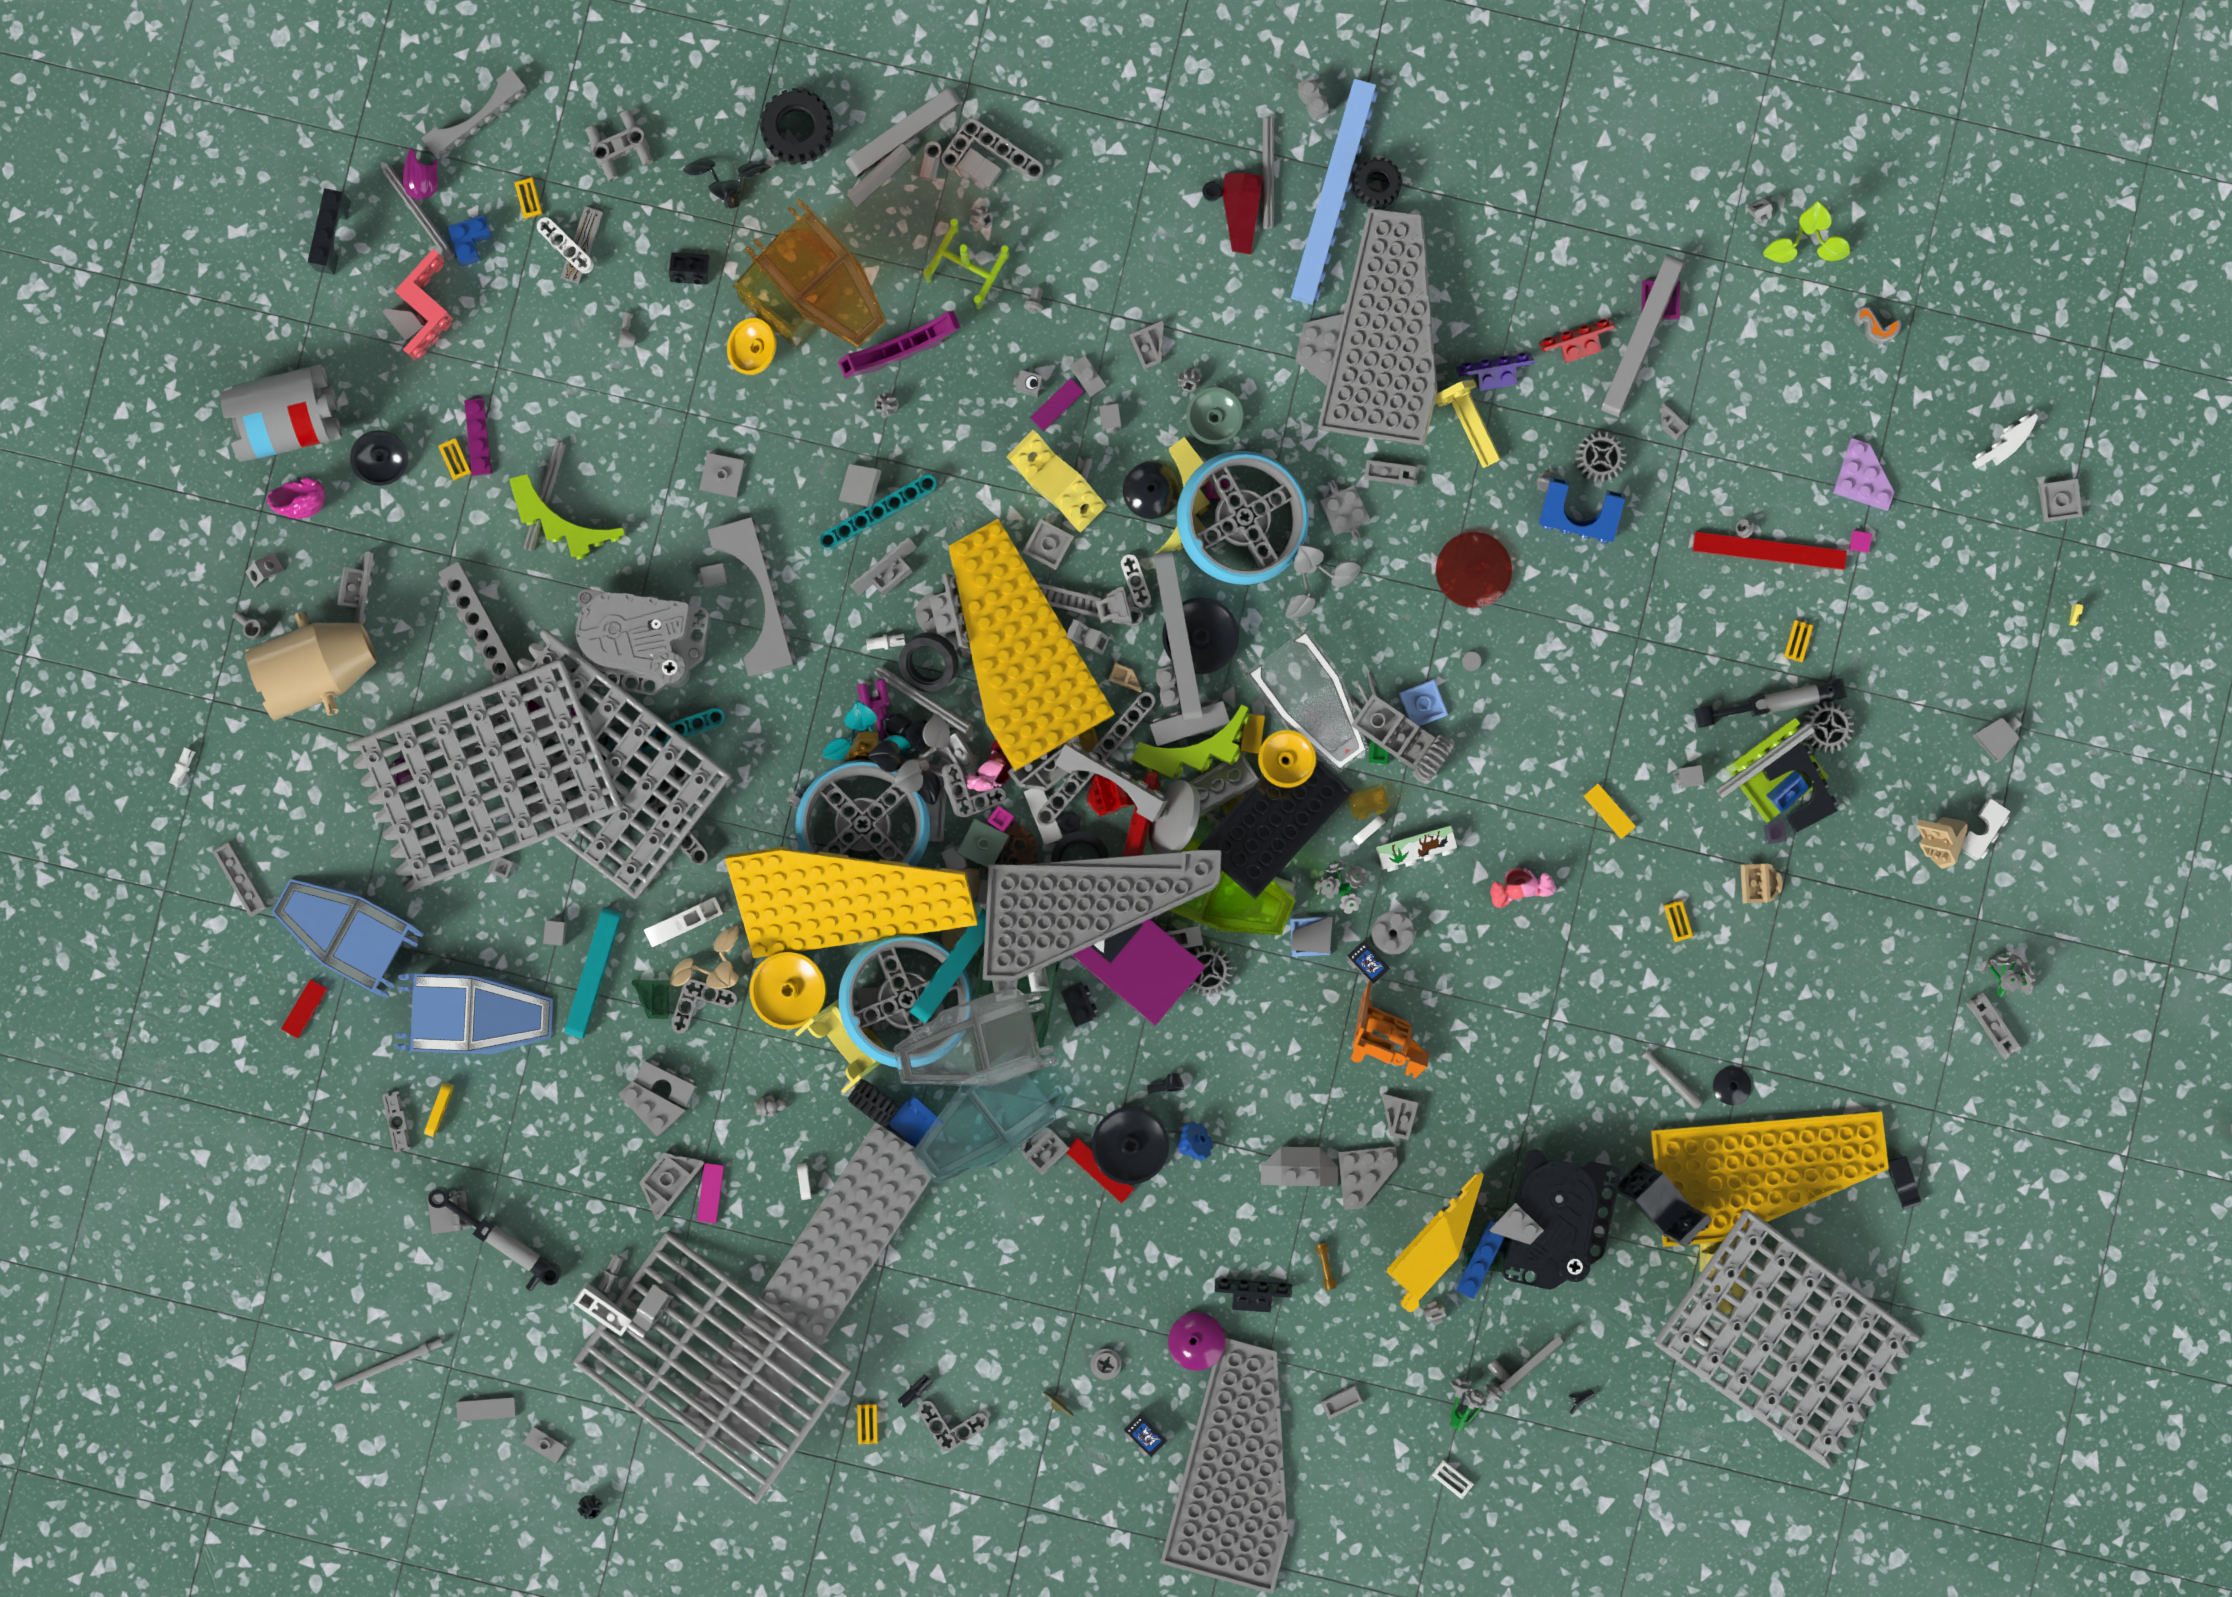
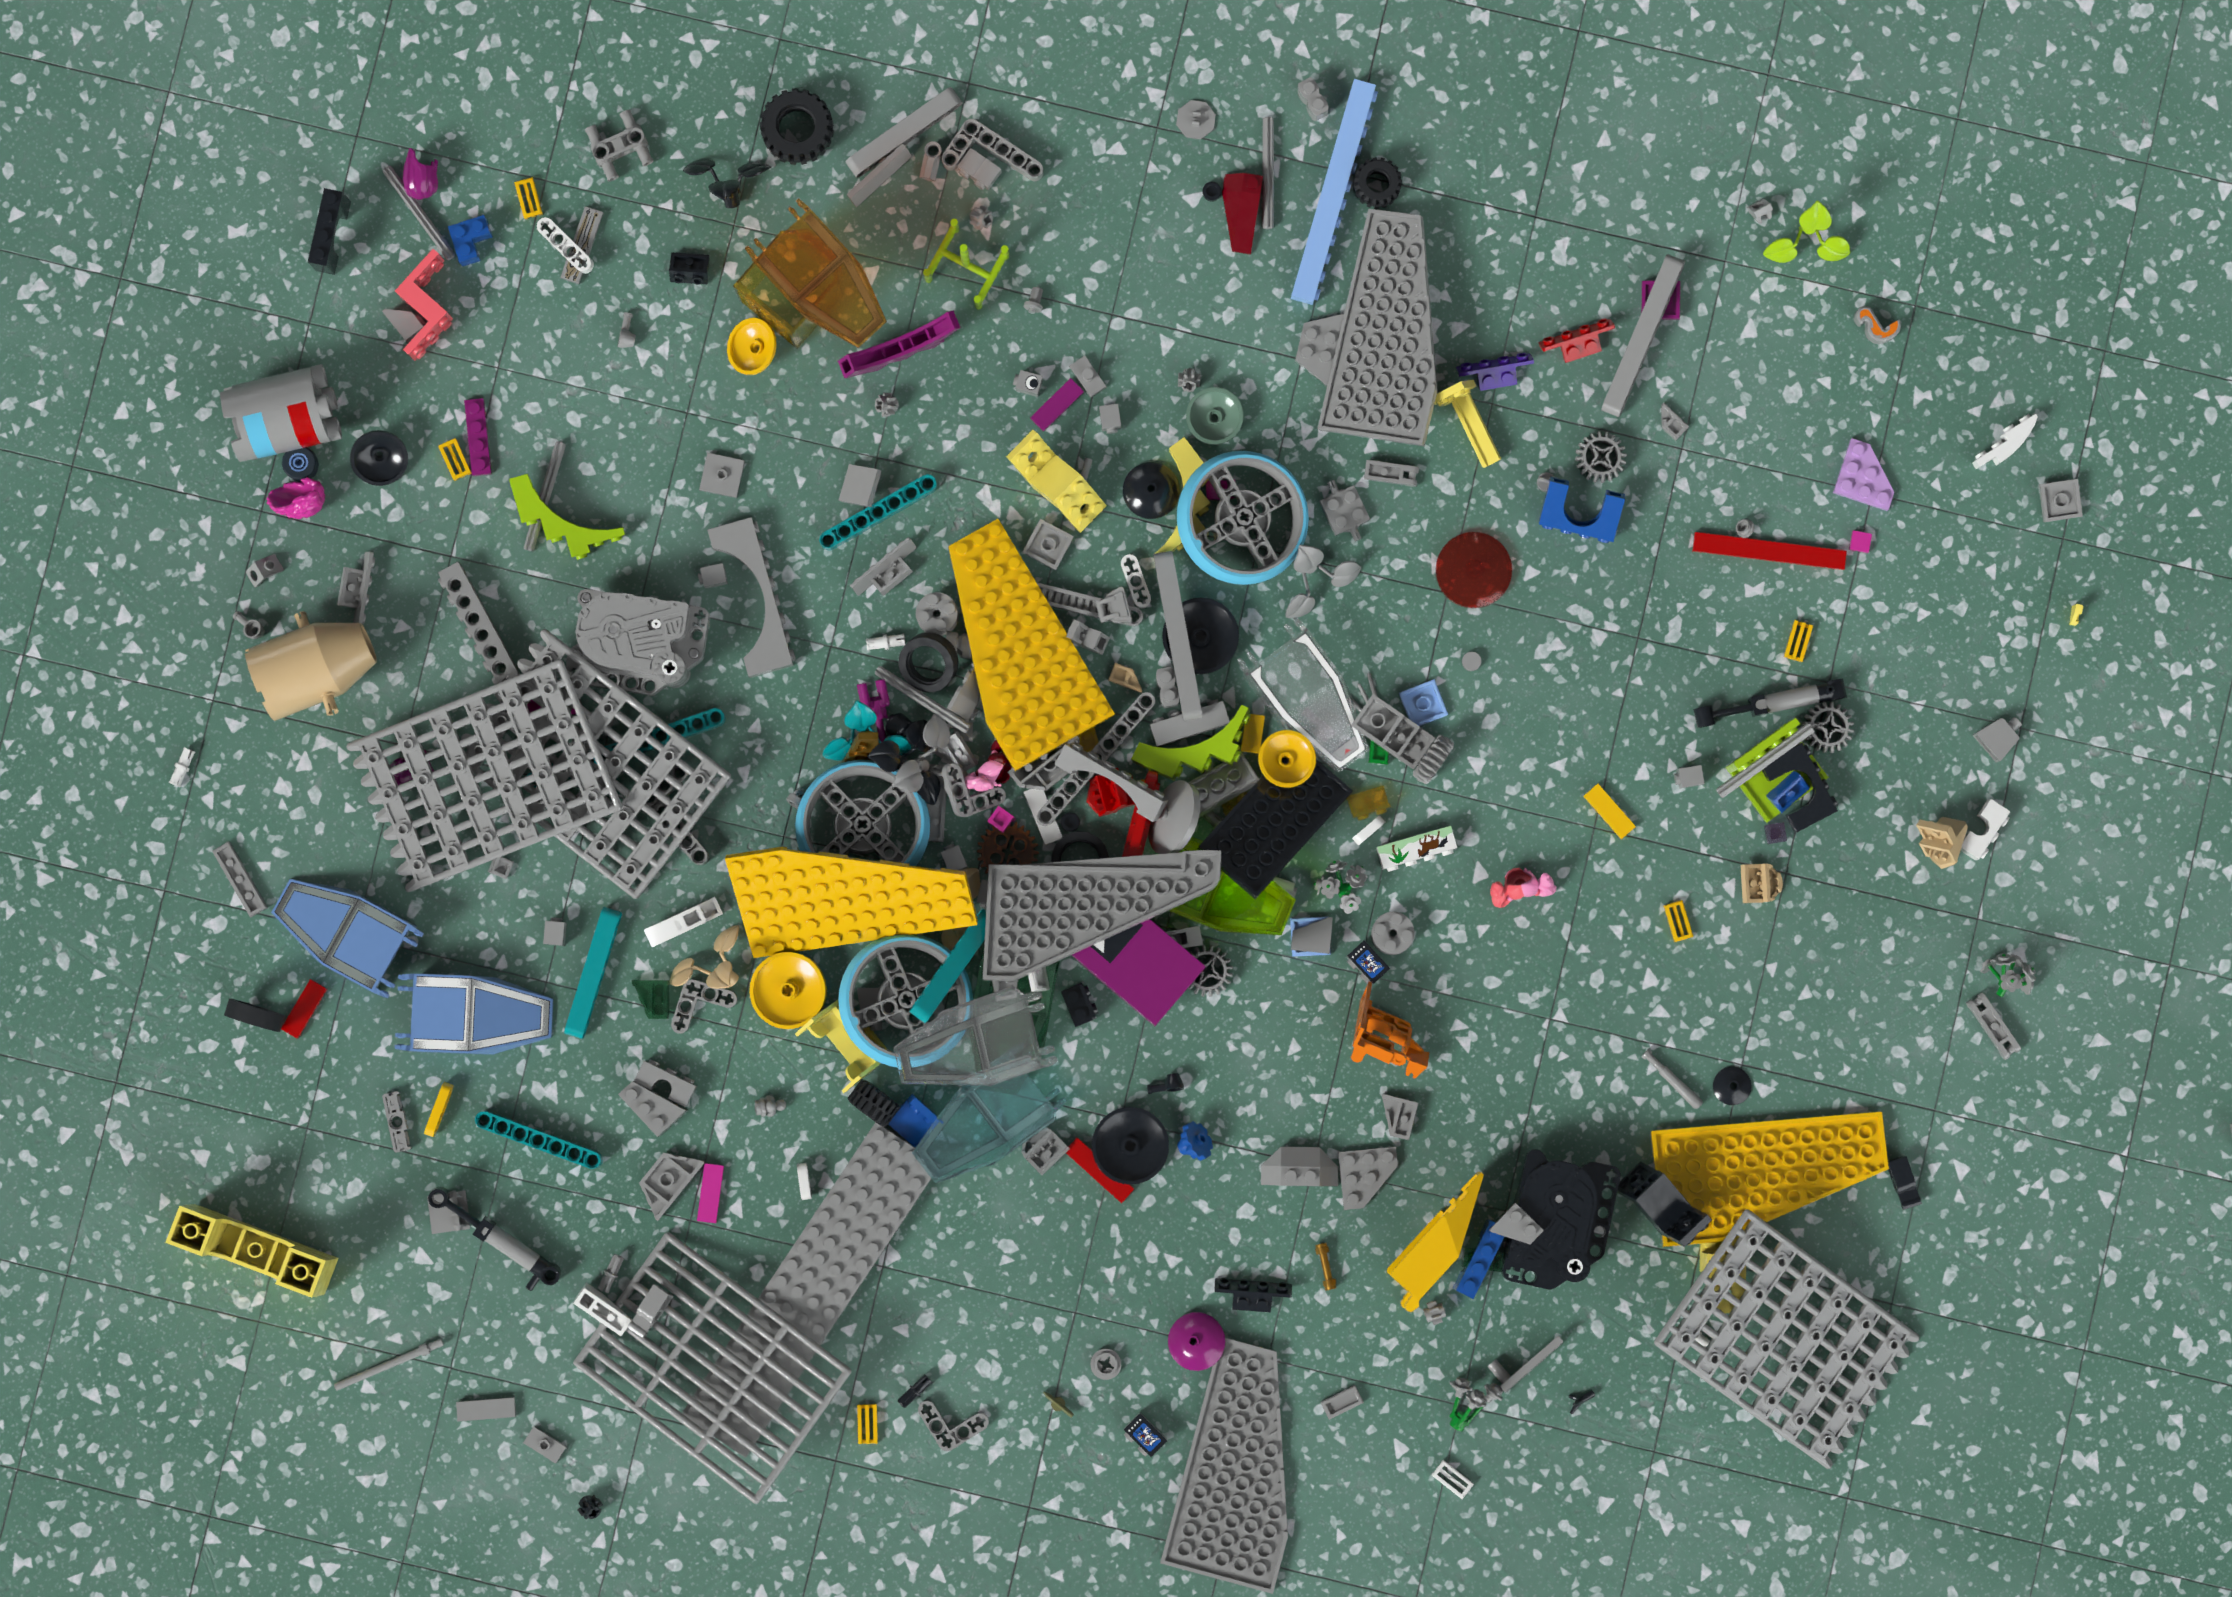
light grey arch [421,68,527,160] -> none
light grey bracket [929,573,970,649] -> none
sand green plate [957,819,1009,869] -> none
light grey wing [1129,321,1164,370] -> none
none -> light yellow arch [165,1204,339,1298]
none -> black tyre [224,998,286,1032]
none -> black wheel [282,448,319,482]
none -> teal beam [475,1111,603,1169]
none -> light grey wedge [947,663,980,722]
none -> light grey piece [1176,100,1216,140]

